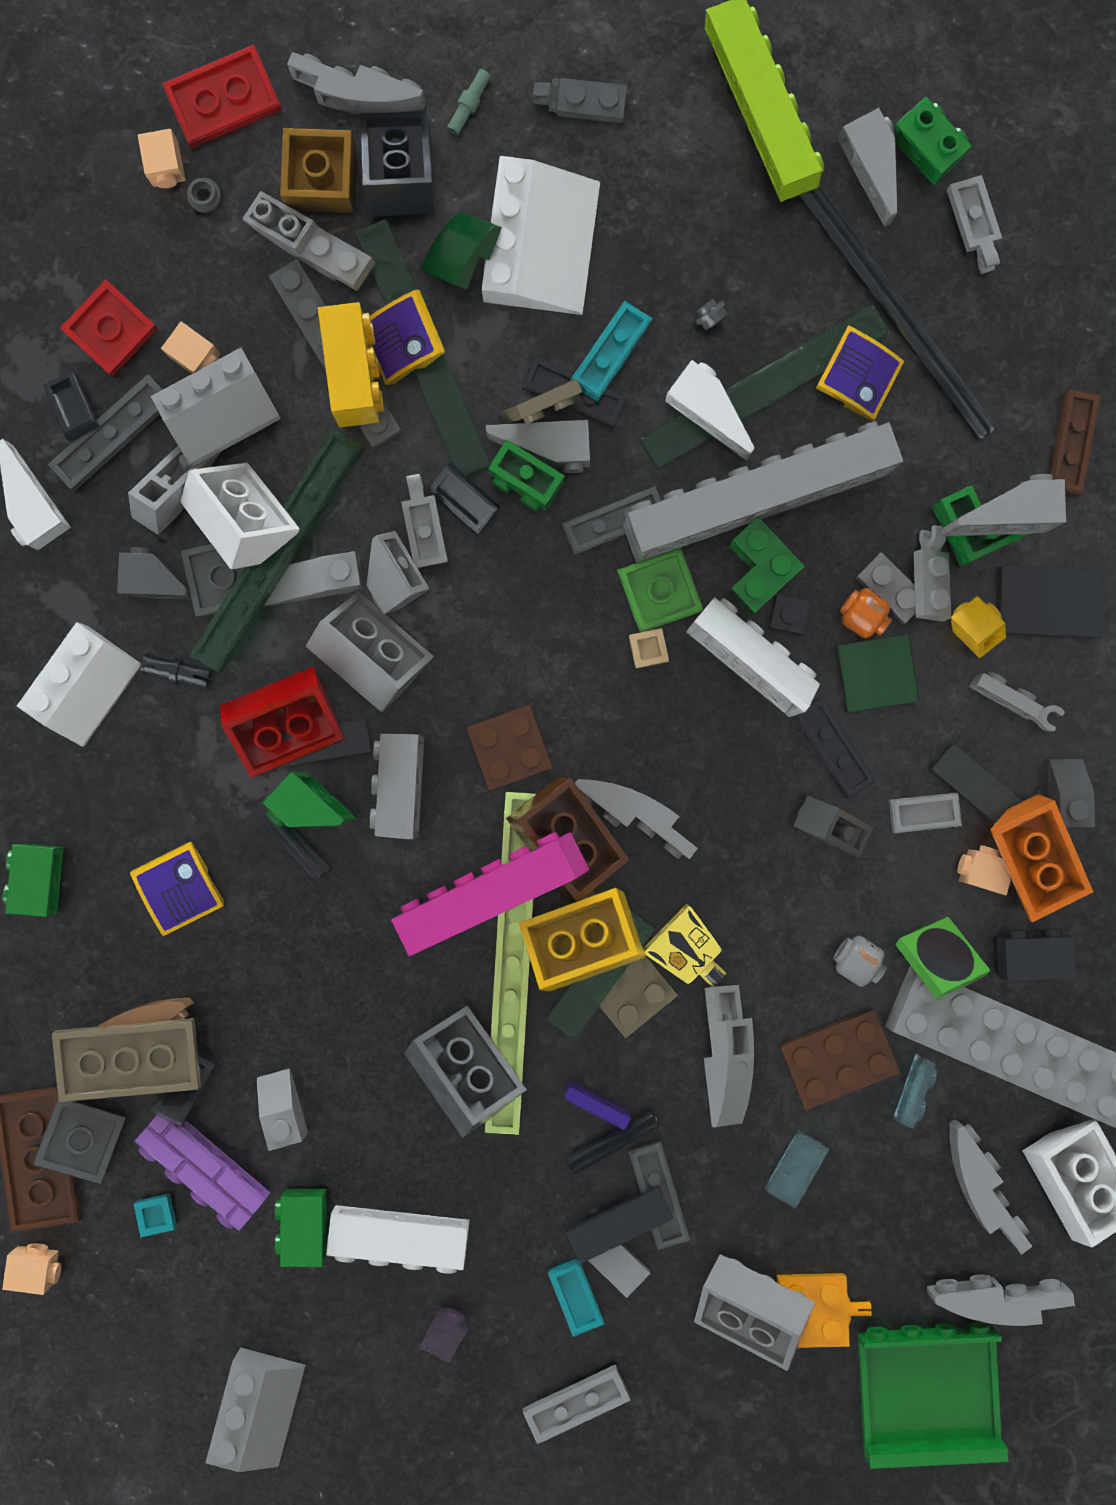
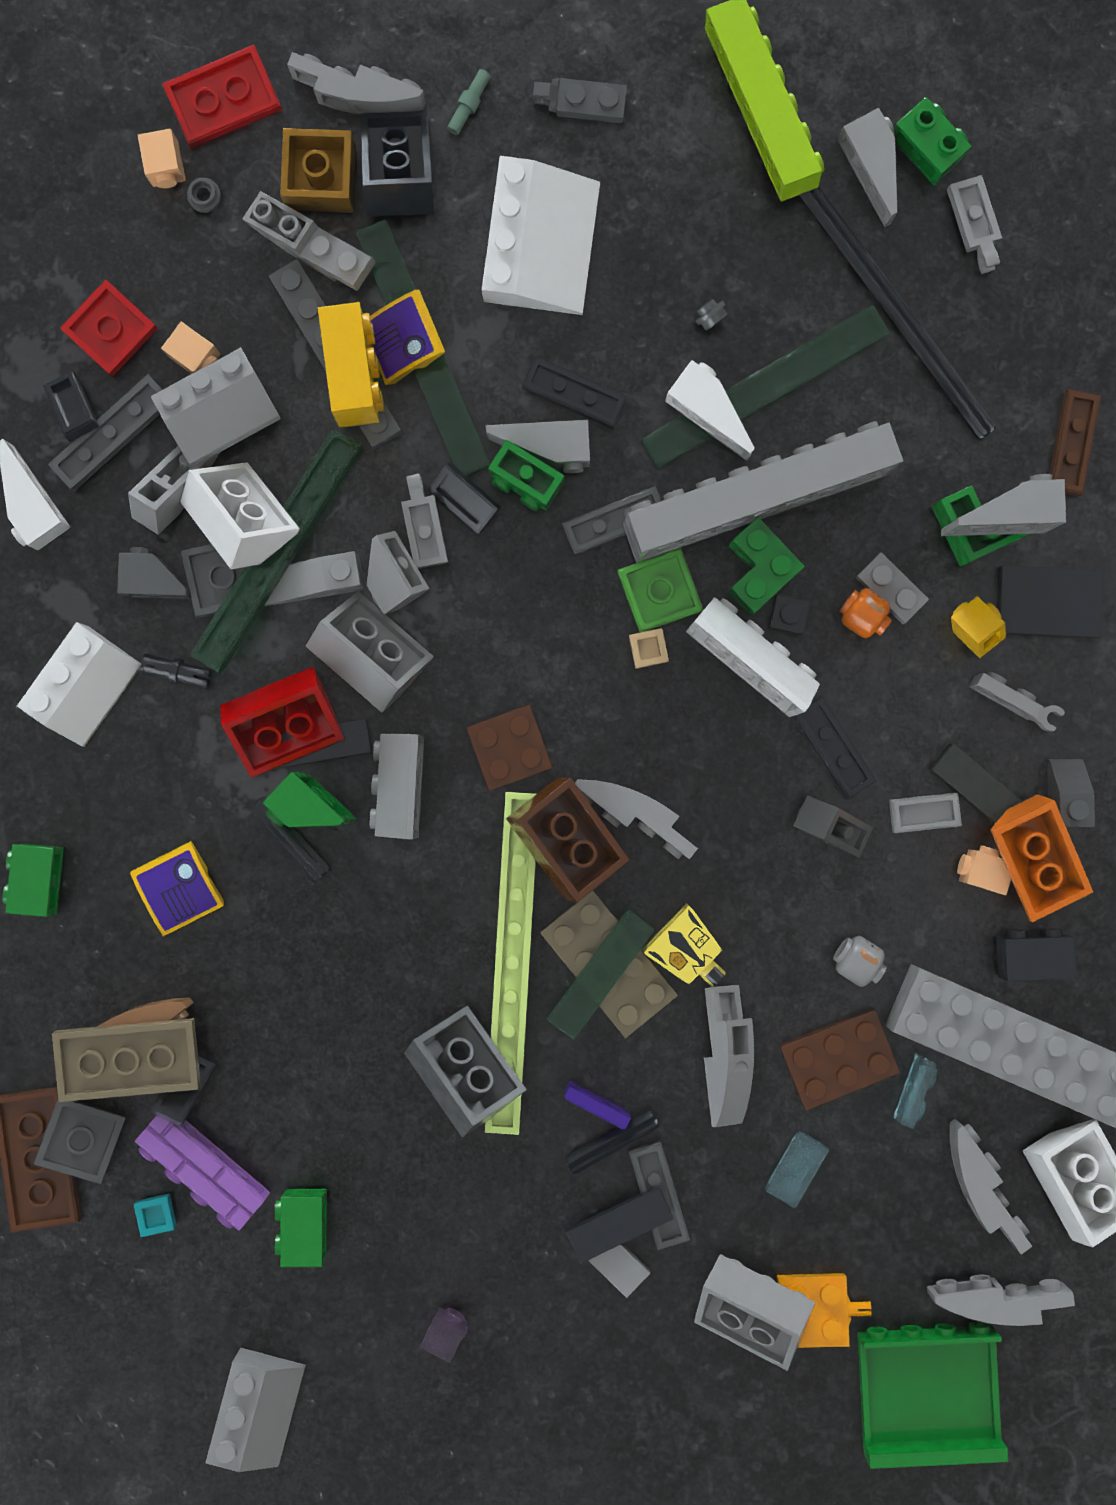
light nougat brick [2,1243,61,1295] -> none
light grey slope [257,1068,308,1151] -> none
white brick [326,1205,470,1274] -> none
dark pink brick [391,832,589,956] -> none
dark green slope [420,211,502,290] -> none
dark tan wing [500,379,582,424] -> none
yellow brick [519,888,646,992] -> none
light grey plate [523,1364,631,1444] -> none
teal tile [548,1258,605,1337] -> none
teal tile [570,301,653,402] -> none
slope [816,325,904,422] -> none
dark green slope [838,635,920,712] -> none
tile [895,917,990,1000] -> none
light grey plate [914,525,951,622] -> none

